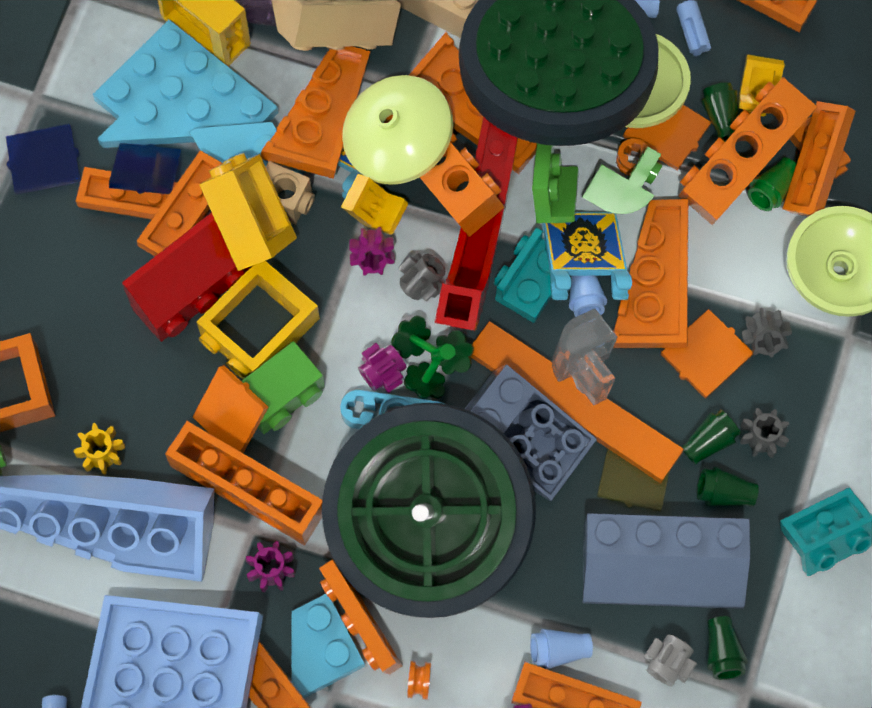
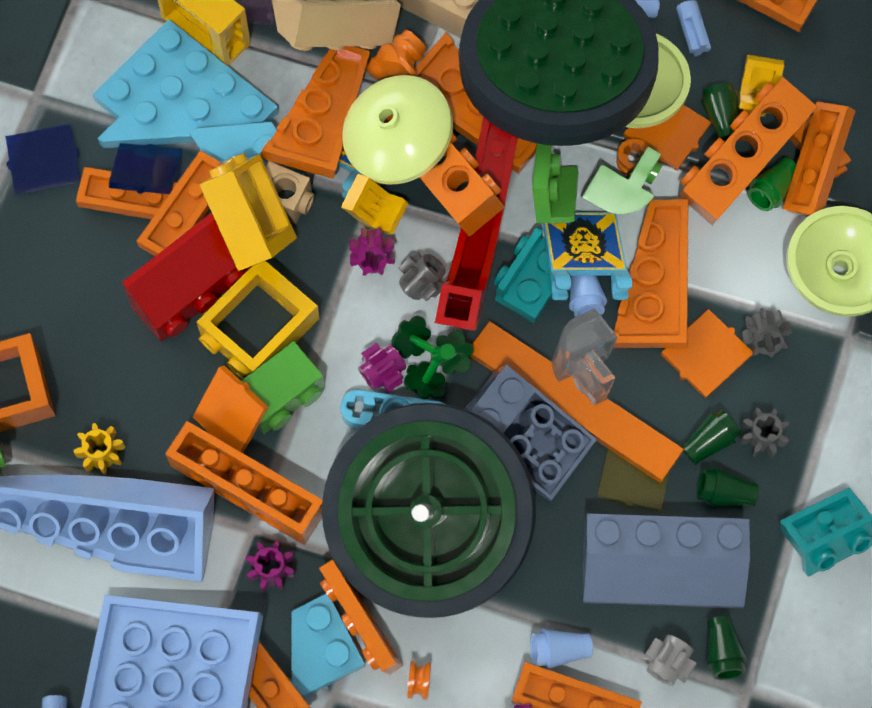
none -> orange animal [366,29,427,80]

